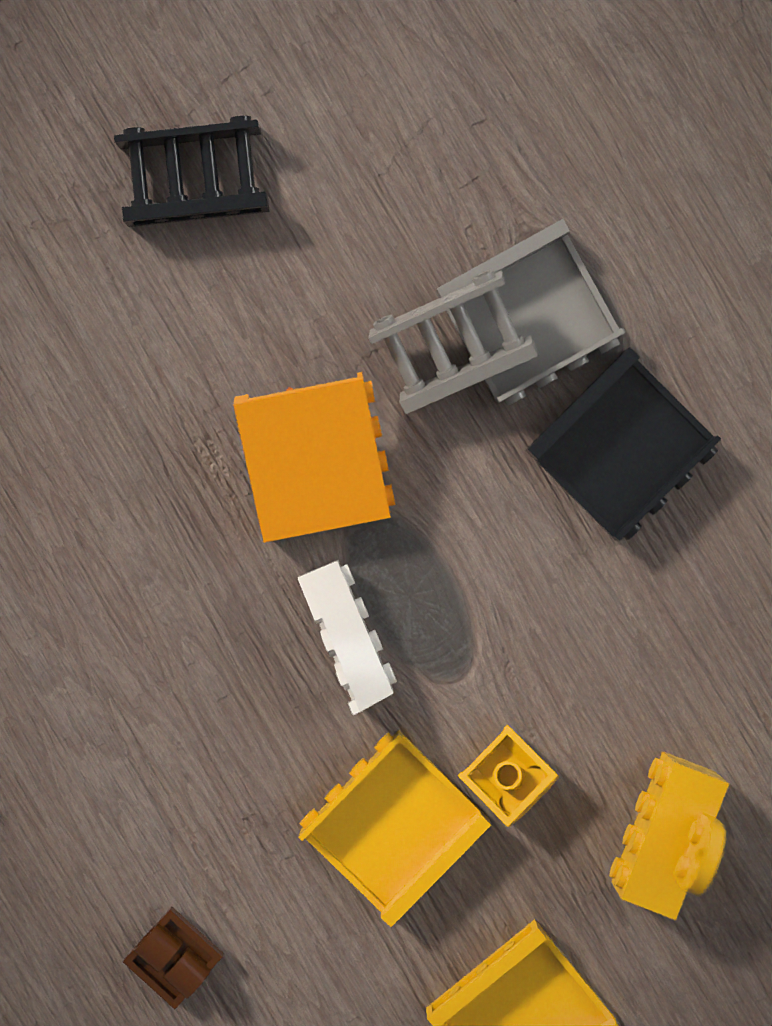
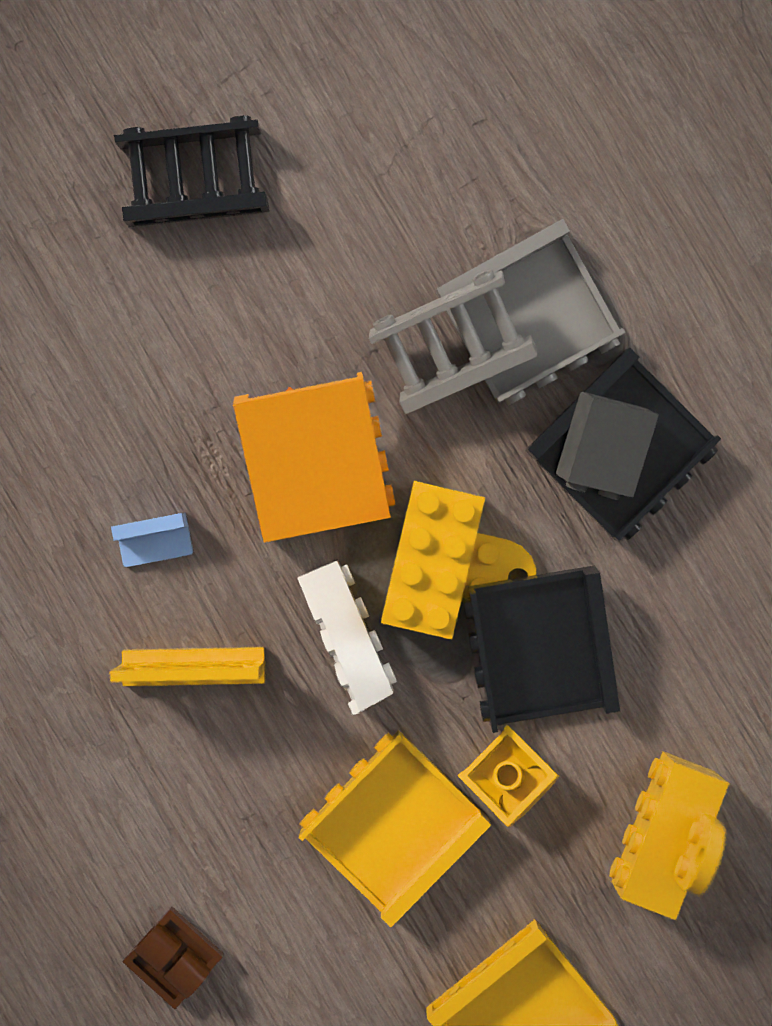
none -> yellow fence [110,647,266,686]
none -> light blue panel [111,513,193,567]
none -> yellow brick [381,481,536,640]
none -> black panel [463,565,620,733]
none -> dark grey brick [556,391,659,500]

